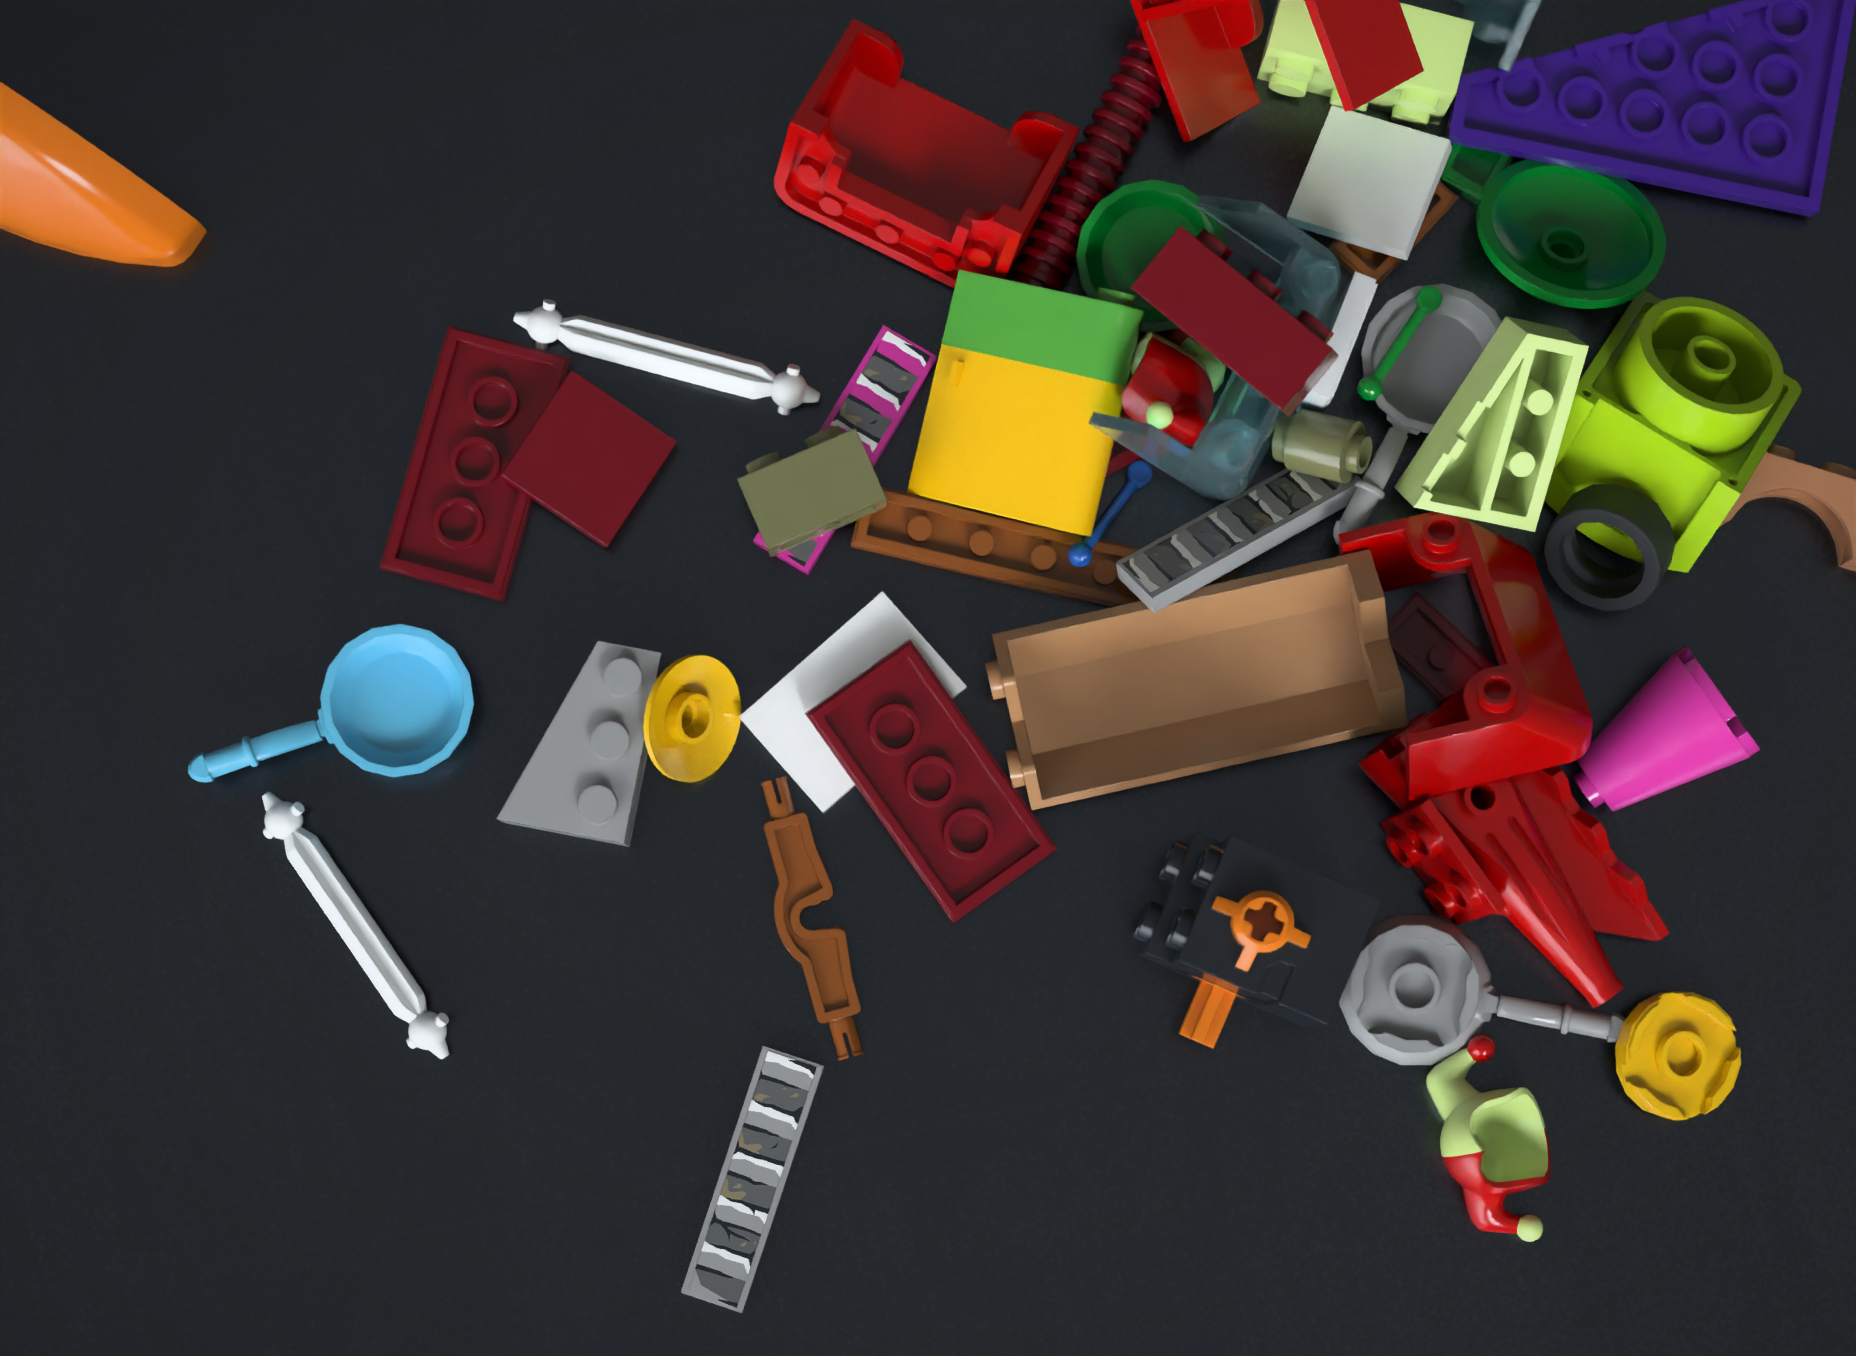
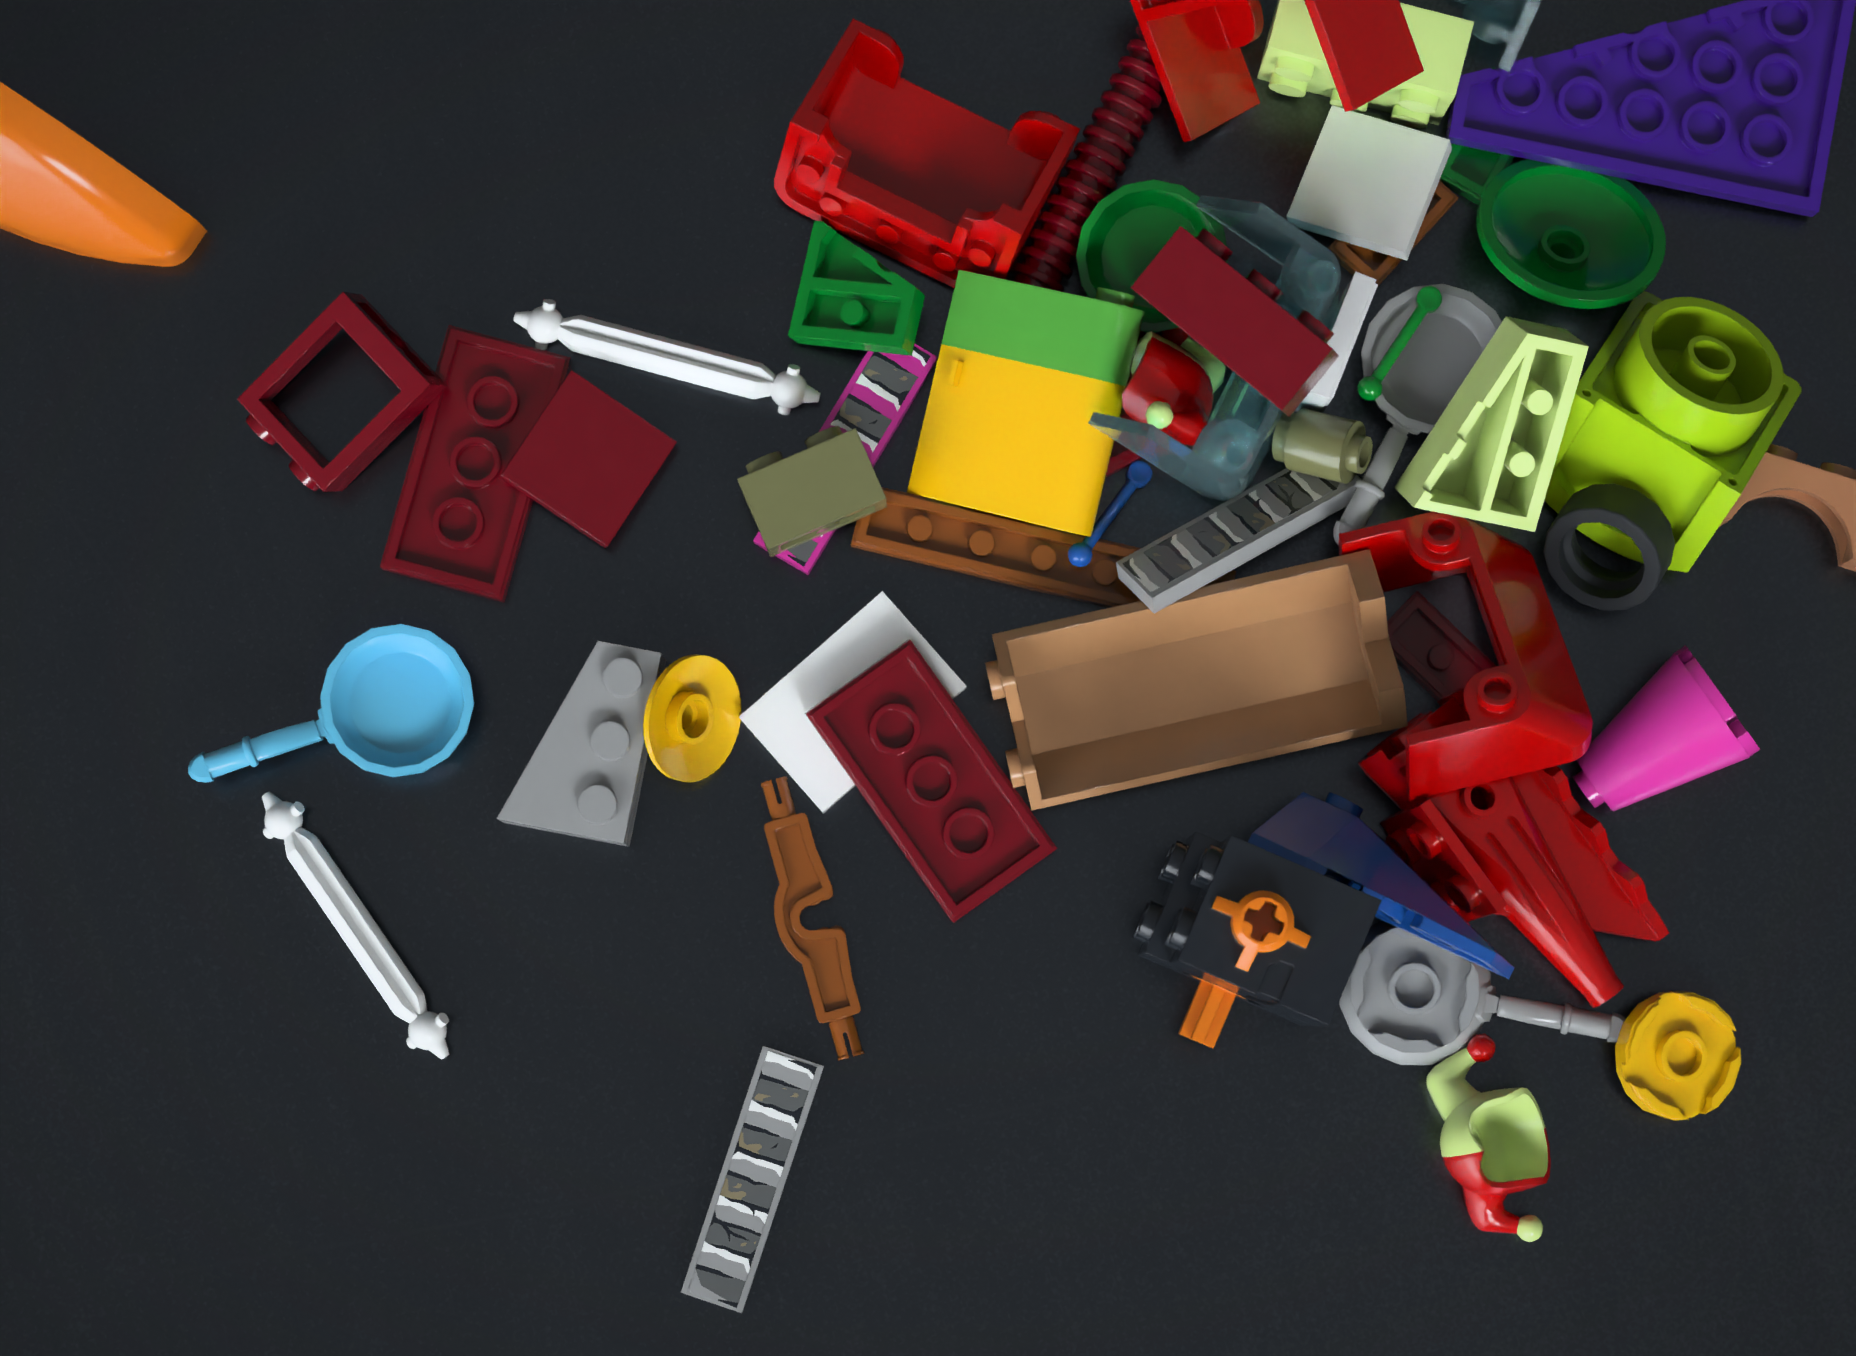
none -> dark red window [237,292,447,492]
none -> green wing [788,221,925,356]
none -> blue wedge [1248,792,1514,979]

